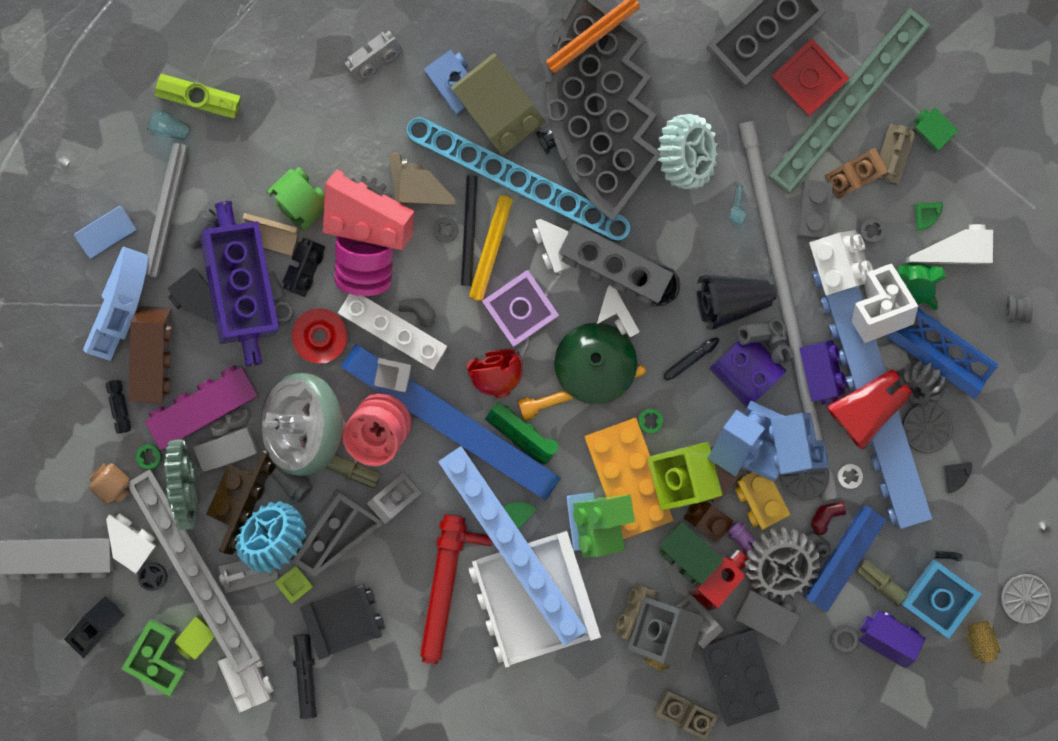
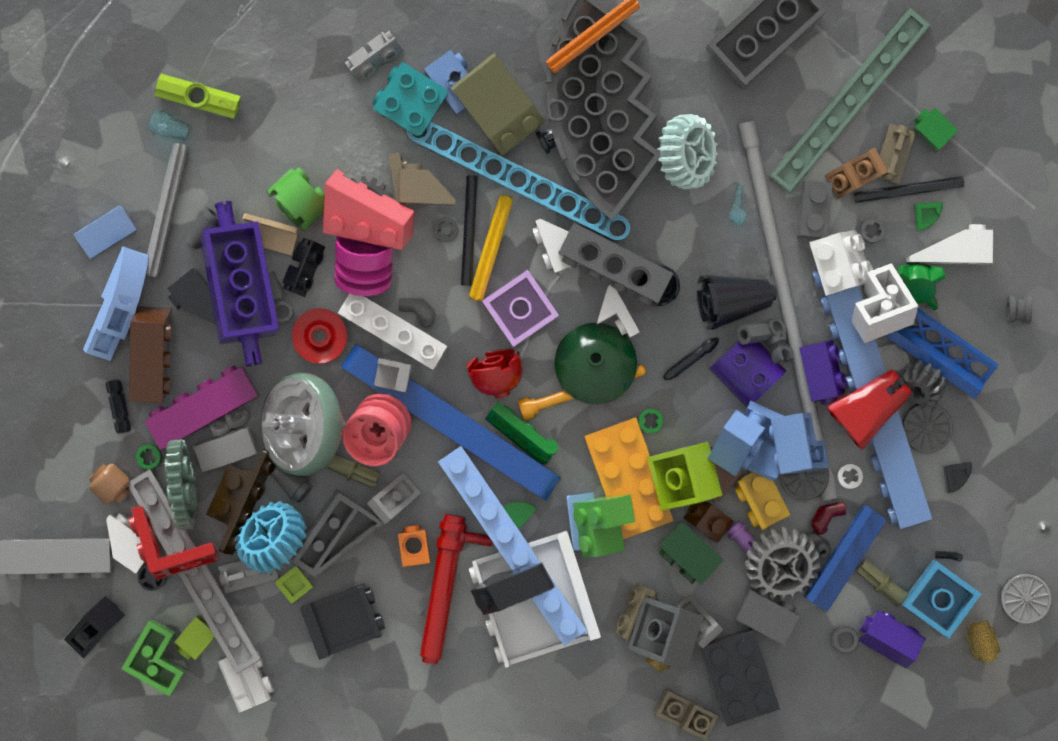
black pin [293,634,317,719] -> none
red torso [689,550,749,611] -> none
red plate [771,39,850,117] -> none
none -> red bracket [129,506,220,580]
none -> teal bracket [372,62,447,136]
none -> orange brick [398,525,431,567]
none -> black slope [471,563,555,615]
none -> black bar [853,176,964,203]

